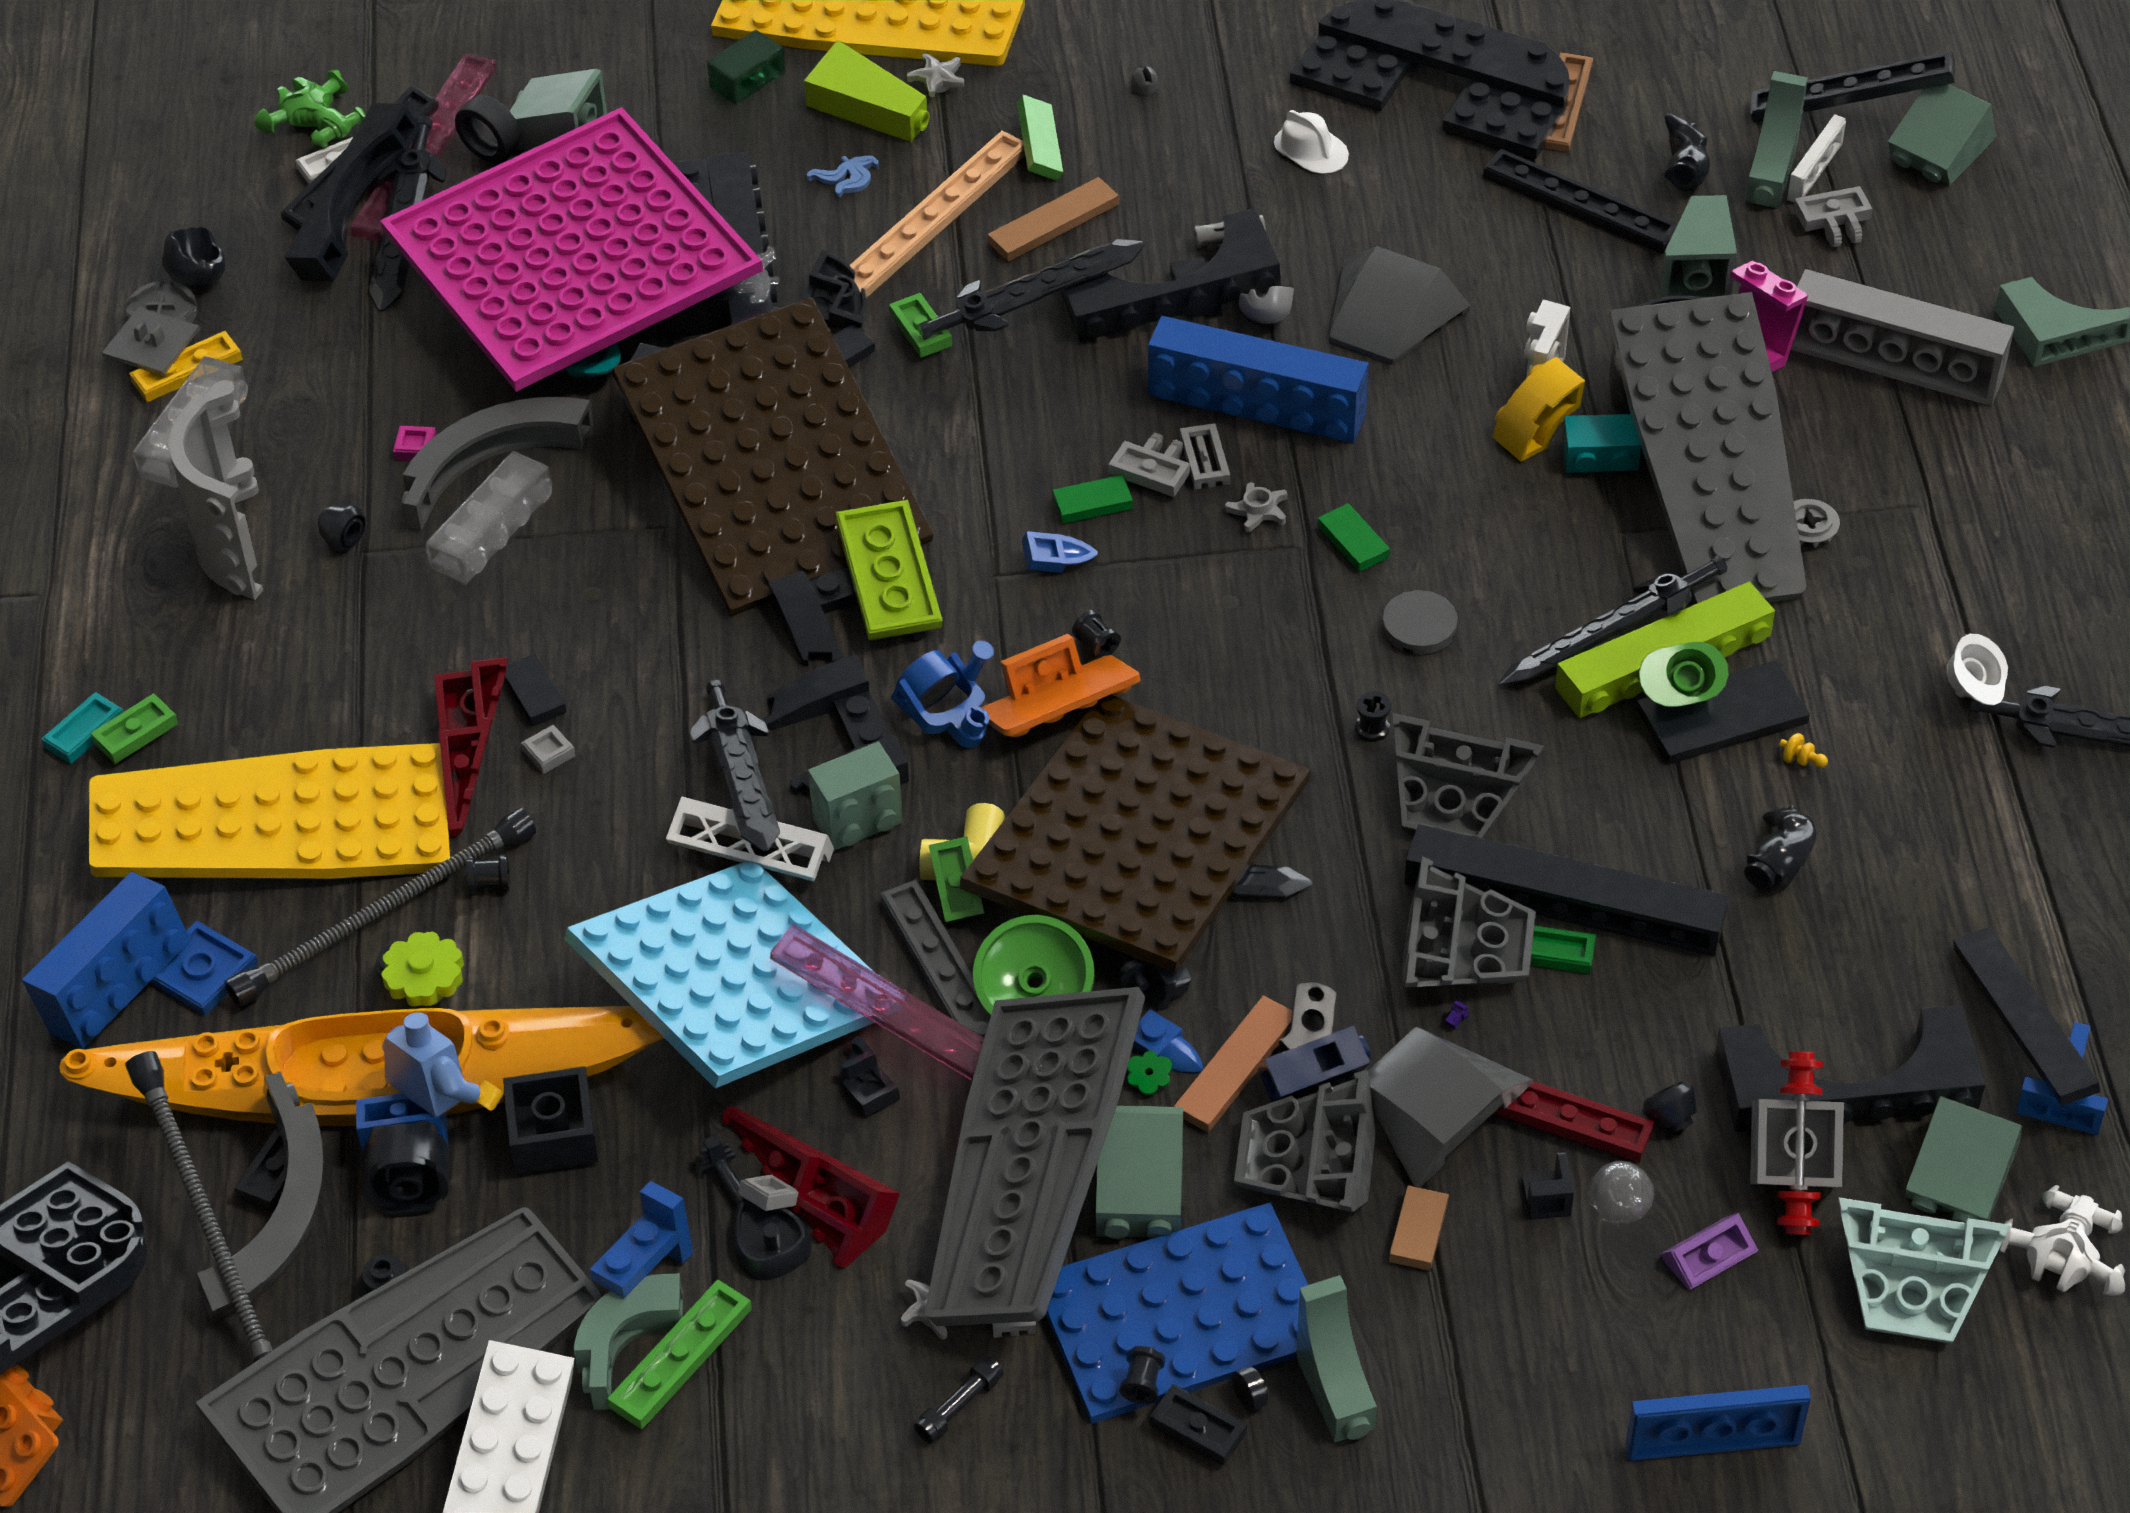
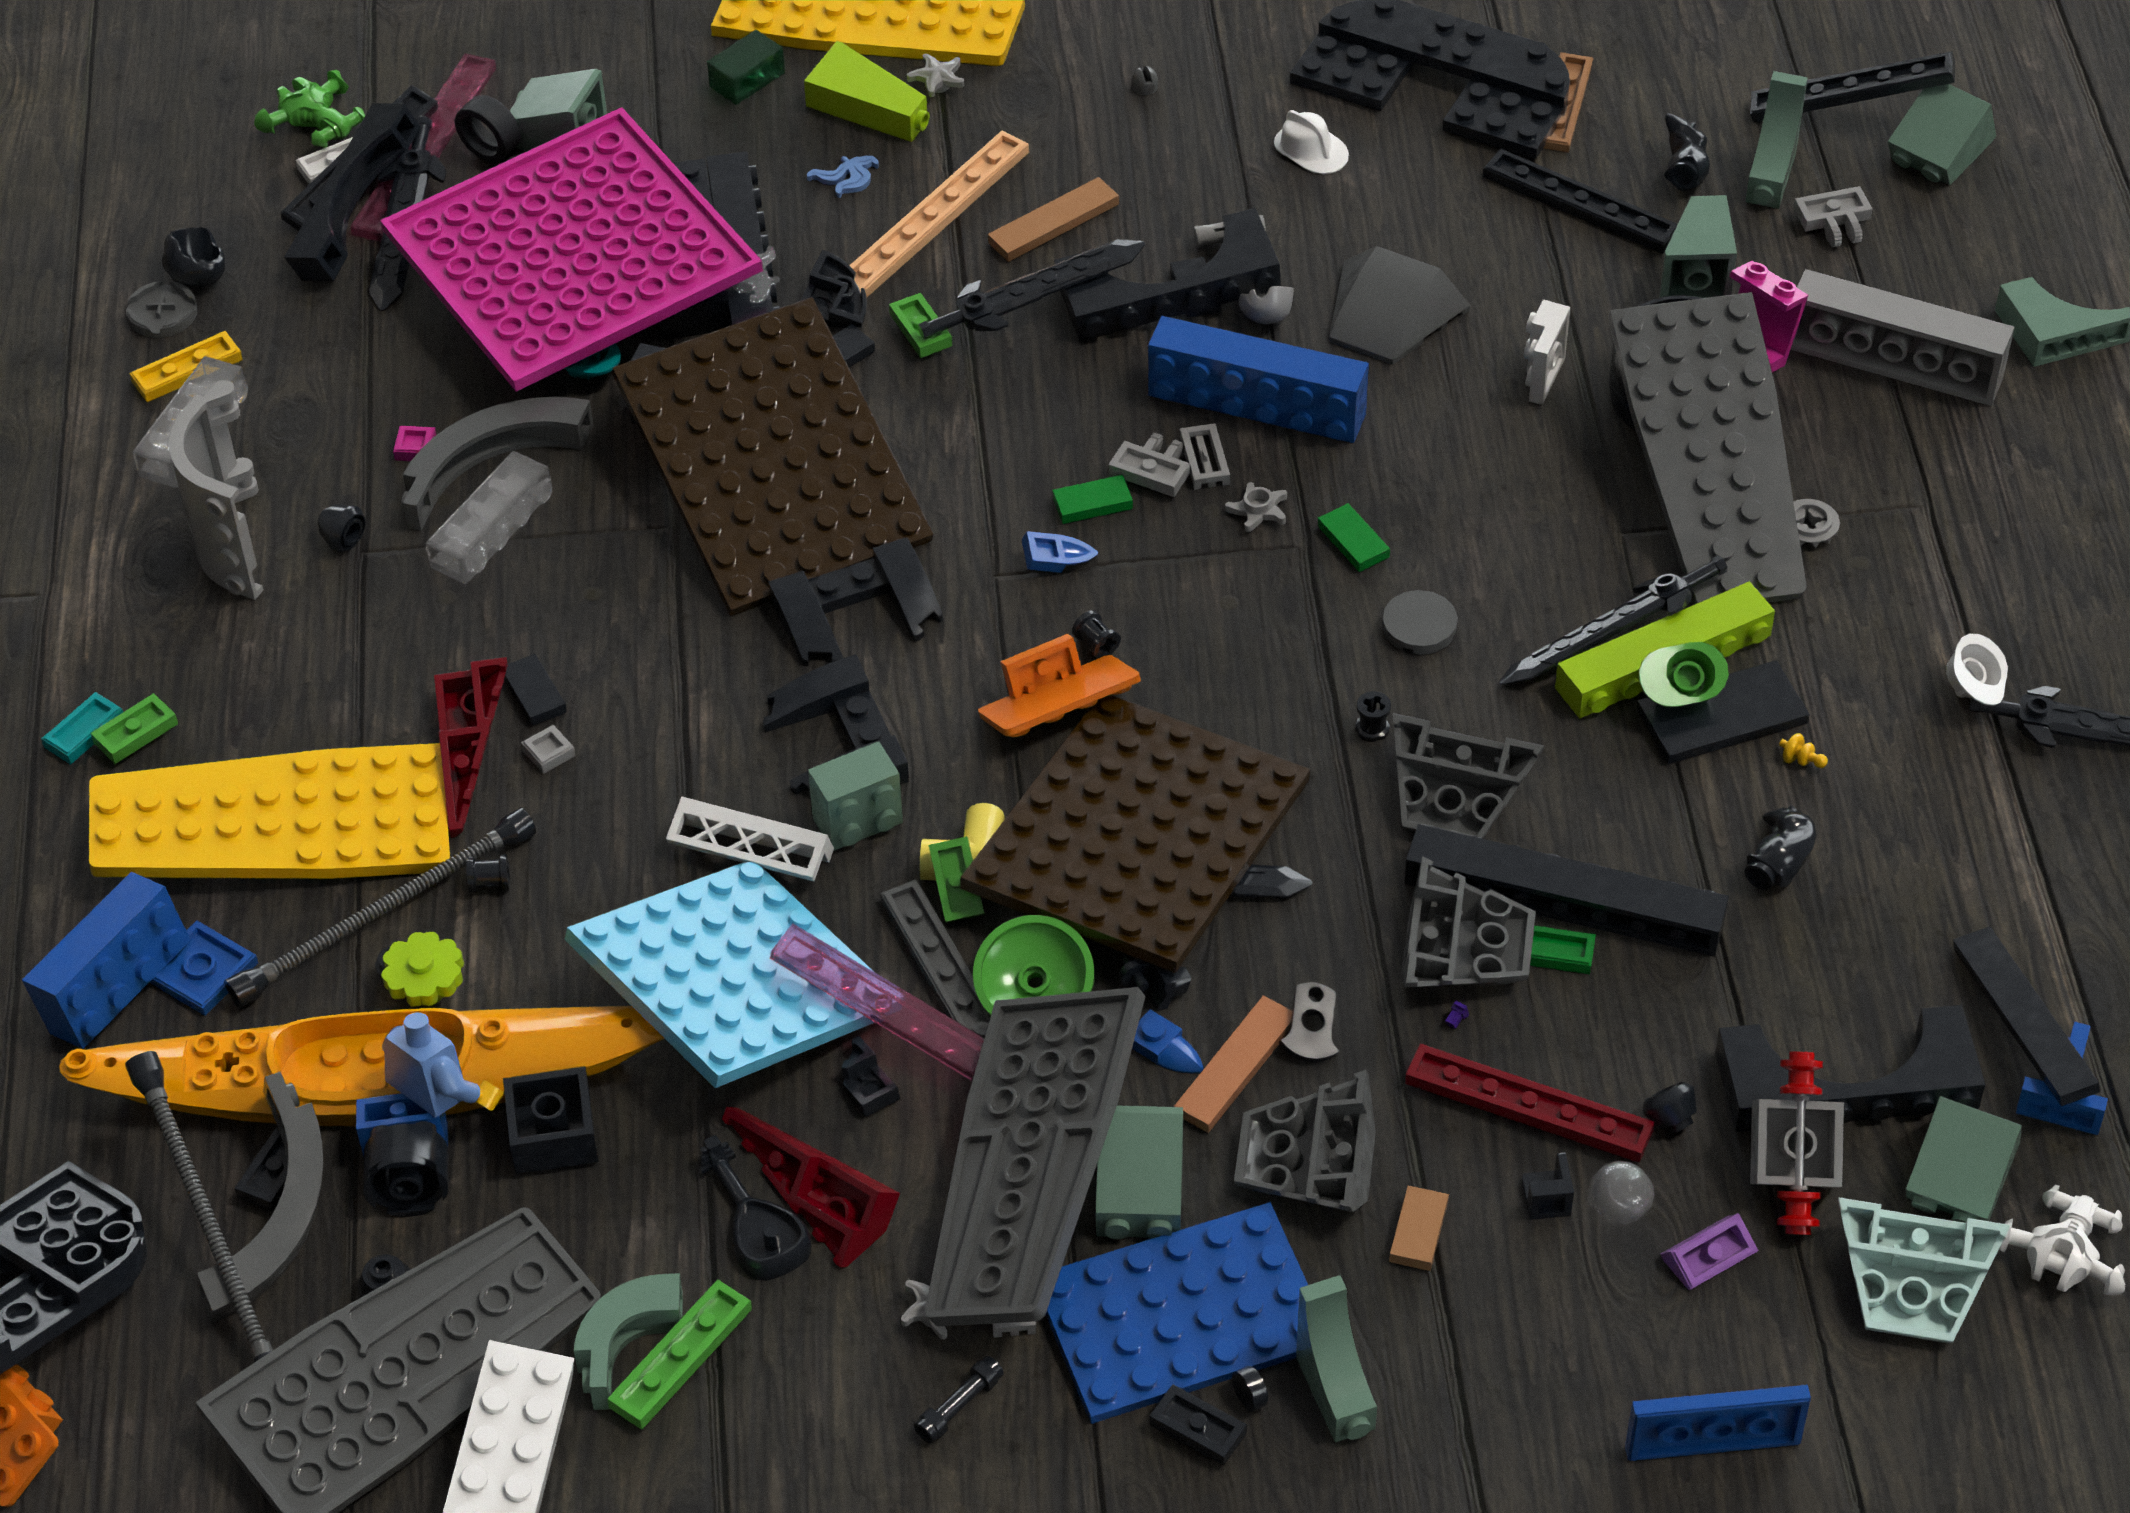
dark grey piece [102,307,200,375] -> none
blue bracket [589,1181,693,1298] -> none
black sword [690,680,780,851] -> none
light grey tile [738,1175,799,1211] -> none
lime tile [835,500,943,641] -> none
blue piece [891,640,994,748] -> none
tile [1017,94,1063,181] -> none
black bush [1119,1346,1166,1404] -> none
green plant [1127,1051,1172,1096] -> none
dark blue brick [1257,1025,1371,1103] -> none
dark grey wedge [1367,1027,1533,1188] -> none
yellow brick [1493,357,1585,462] -> none
teal piece [1562,414,1641,473] -> none
white tile [1787,114,1846,202] -> none

